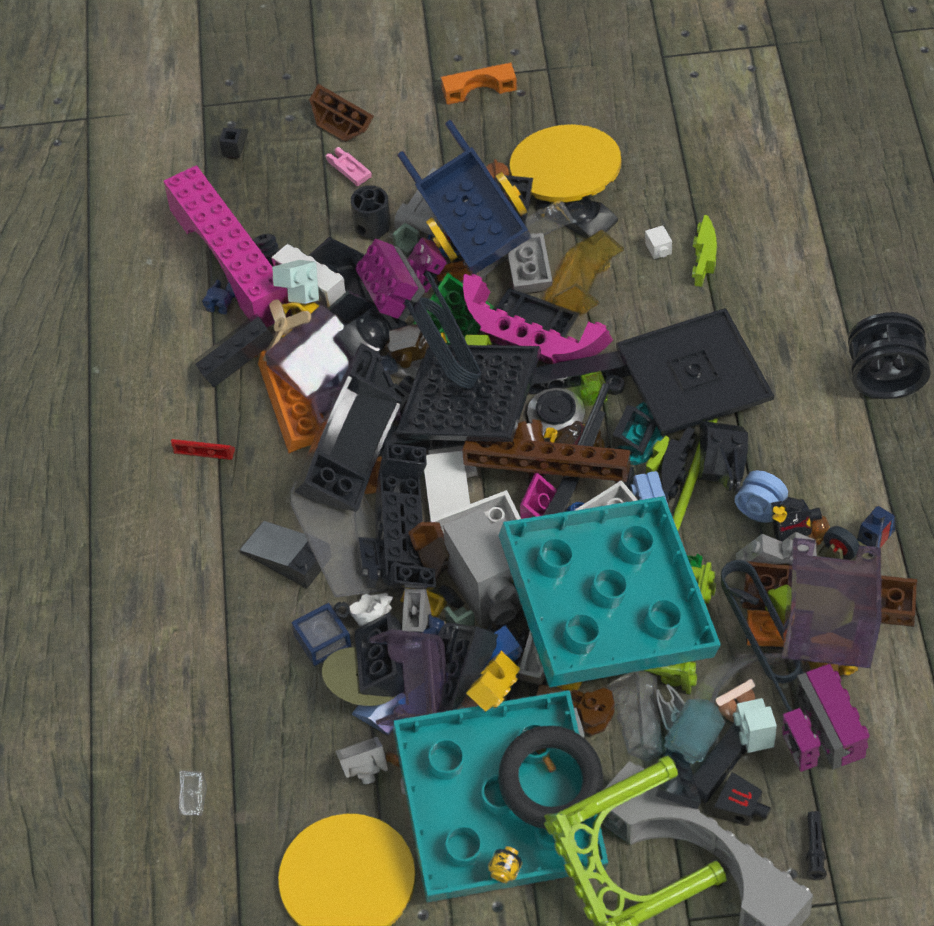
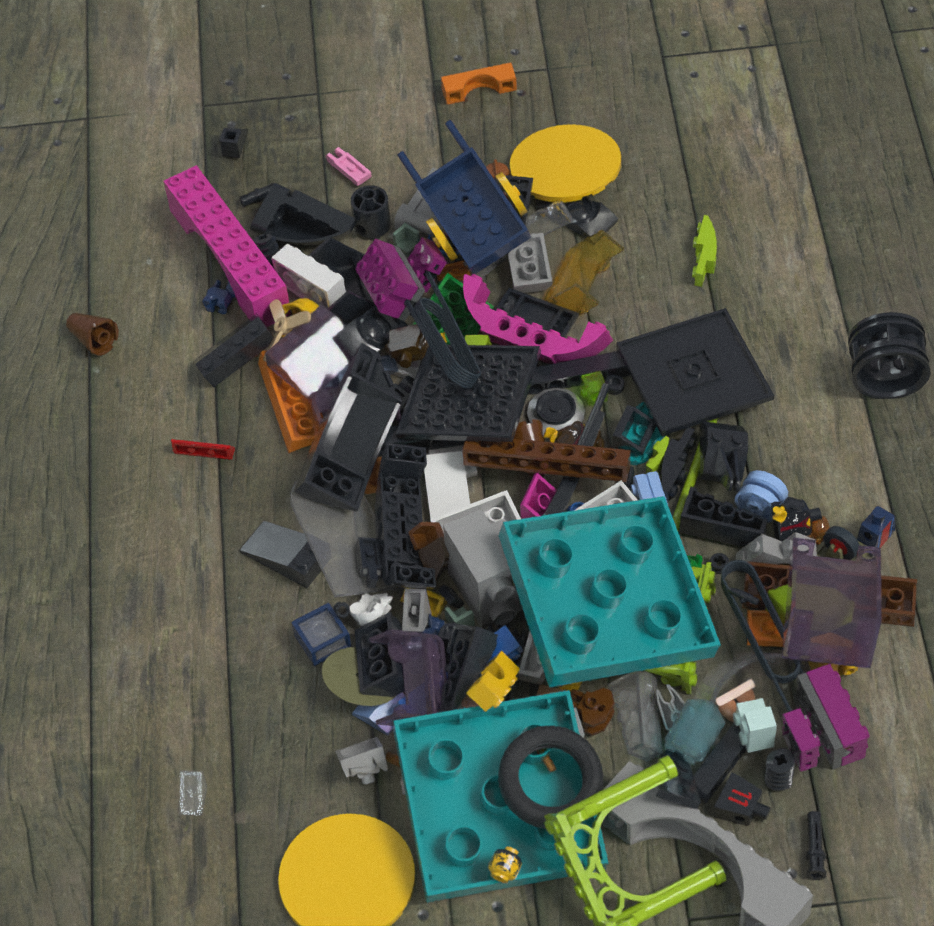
light aqua brick [272,260,319,304] -> none
reddish brown wedge [309,84,374,142] -> none
white brick [645,225,672,259] -> none
none -> reddish brown cone [66,313,119,356]
none -> black pin [239,183,274,208]
none -> black panel [250,183,357,246]
none -> black wedge [680,486,768,547]
none -> black bush [710,553,729,574]
none -> black piece [764,748,795,791]

